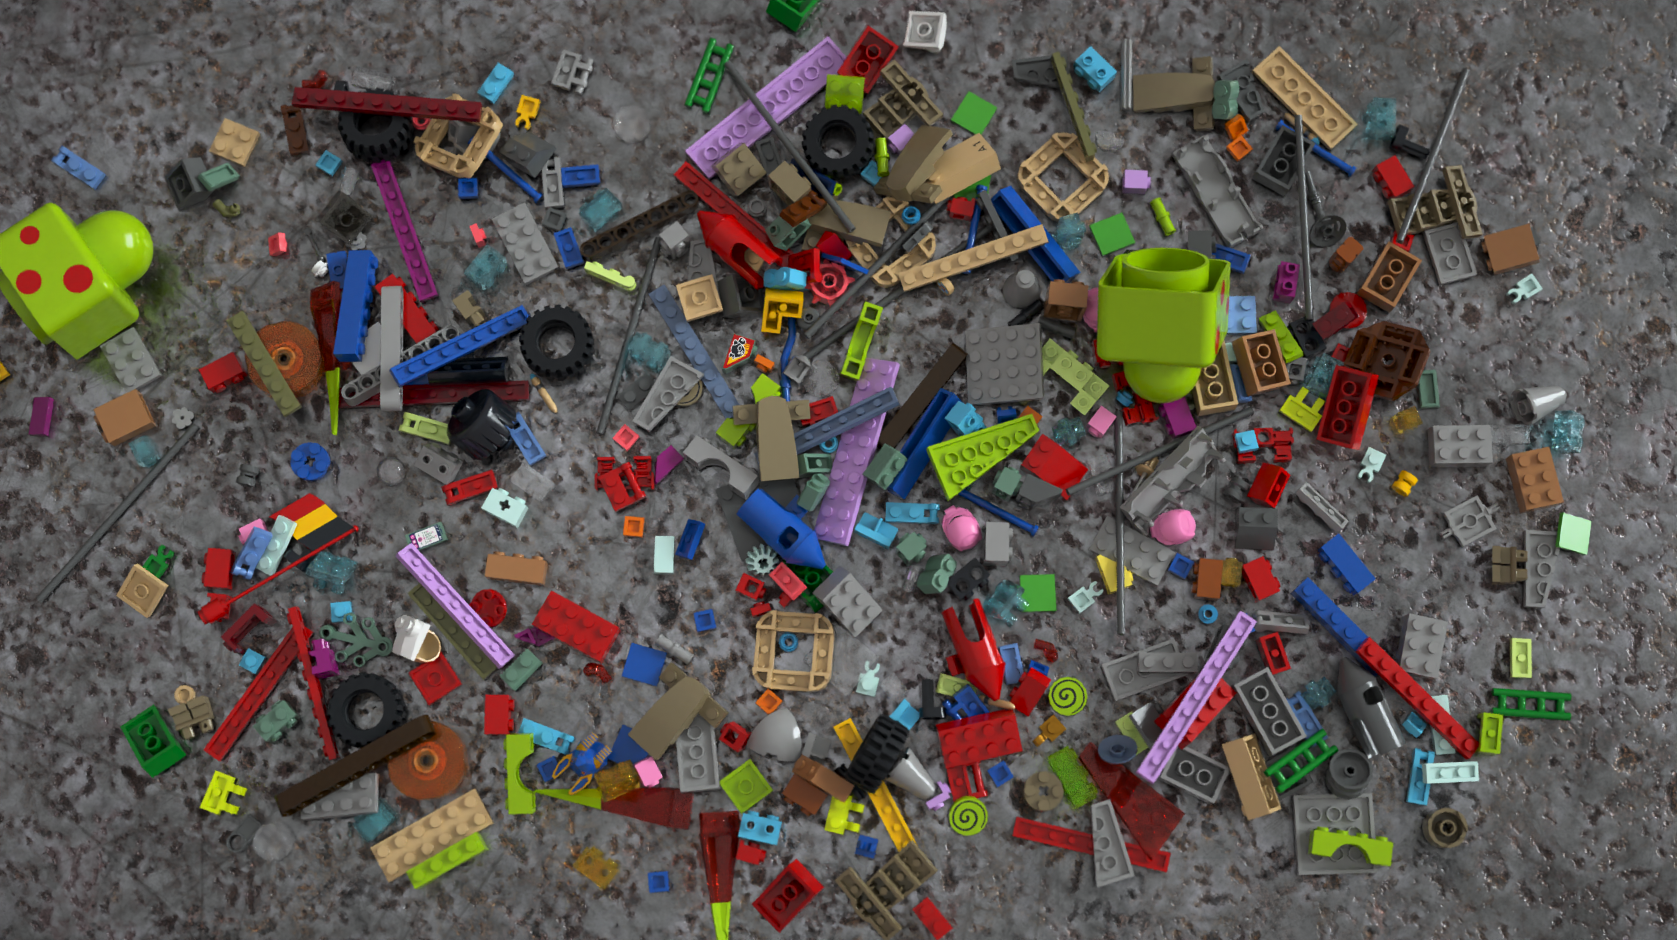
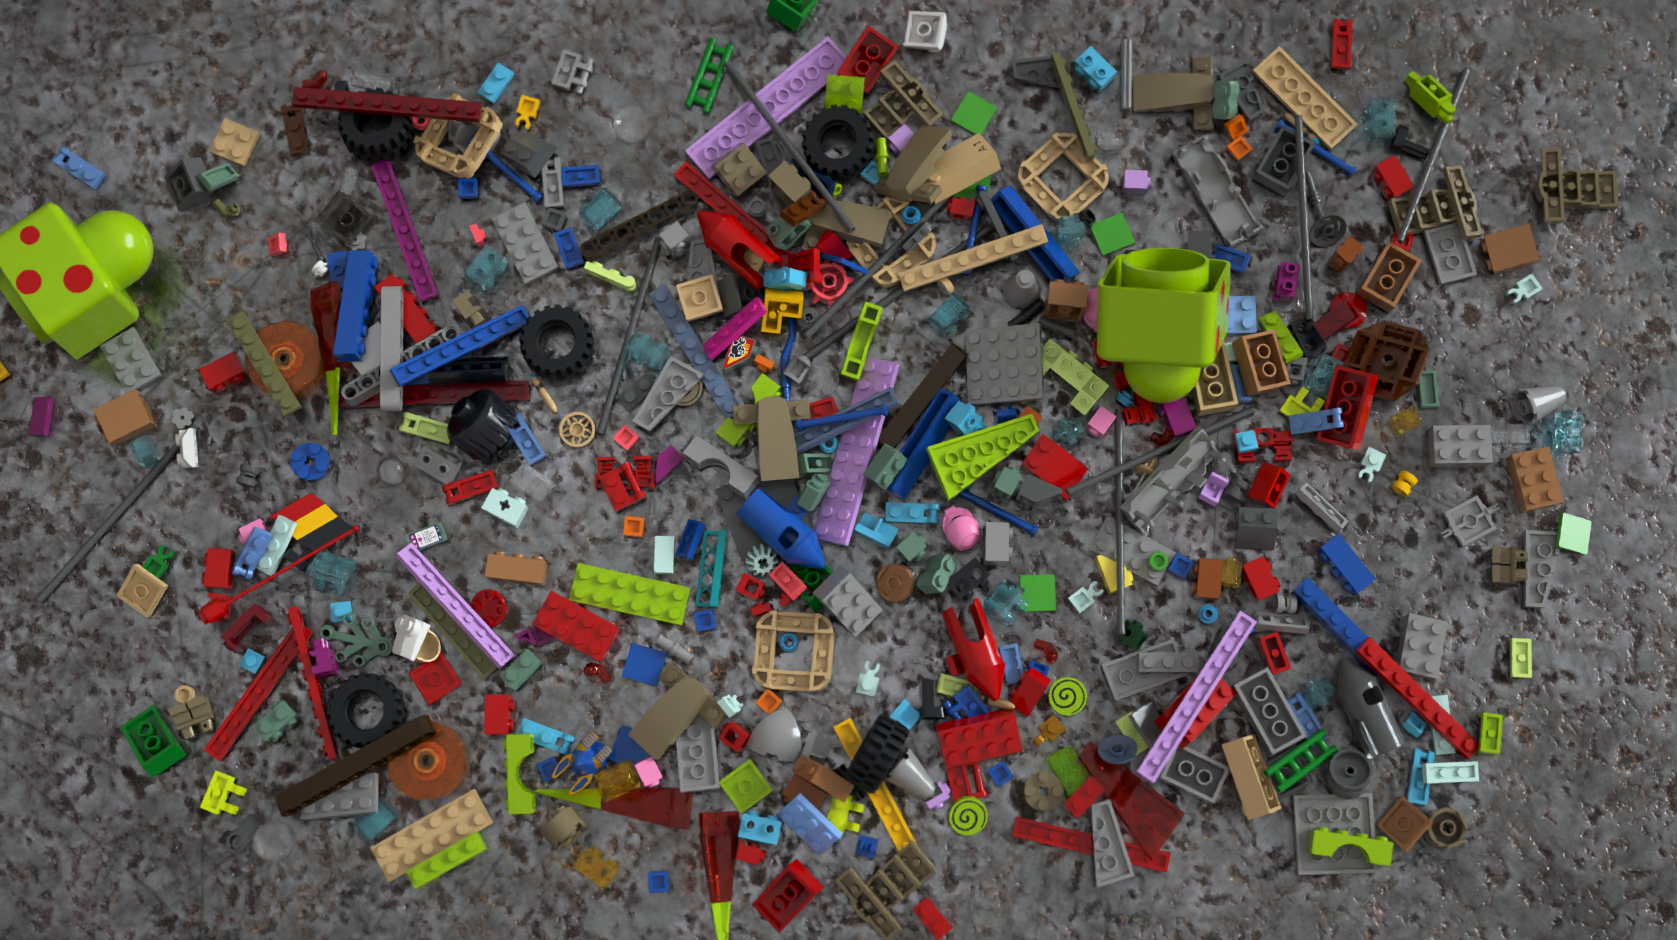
medium azure plate [315,150,343,176] -> none
bright pink helmet [1149,509,1196,545] -> none
lime pin [1150,198,1176,236] -> none
green bar [1491,688,1572,721] -> none
none -> white slope [175,428,199,468]
none -> dark tan brick [540,805,587,852]
none -> tan wheel [559,412,595,448]
none -> lime plate [569,563,691,626]
none -> teal fence [695,529,727,609]
none -> dark pink plate [703,297,767,360]
none -> light aqua plate [717,695,744,718]
none -> light blue plate [777,793,843,855]
none -> blue bar [796,404,888,431]
none -> medium nougat tile [876,563,914,602]
none -> clear light blue brick [928,292,971,337]
none -> red brick [1062,776,1106,819]
none -> black plate [1079,209,1096,227]
none -> dark green brick [1115,619,1149,650]
none -> bright green tile [1148,551,1168,572]
none -> clear red arm [1150,428,1174,446]
none -> lavender bracket [1198,472,1229,507]
none -> light grey wheel [1272,594,1297,614]
none -> medium blue plate [1289,408,1344,435]
none -> red plate [1331,18,1353,70]
none -> medium nougat tile [1377,796,1433,852]
none -> lime hinge [1405,71,1456,123]
none -> dark tan slope [1534,148,1618,223]

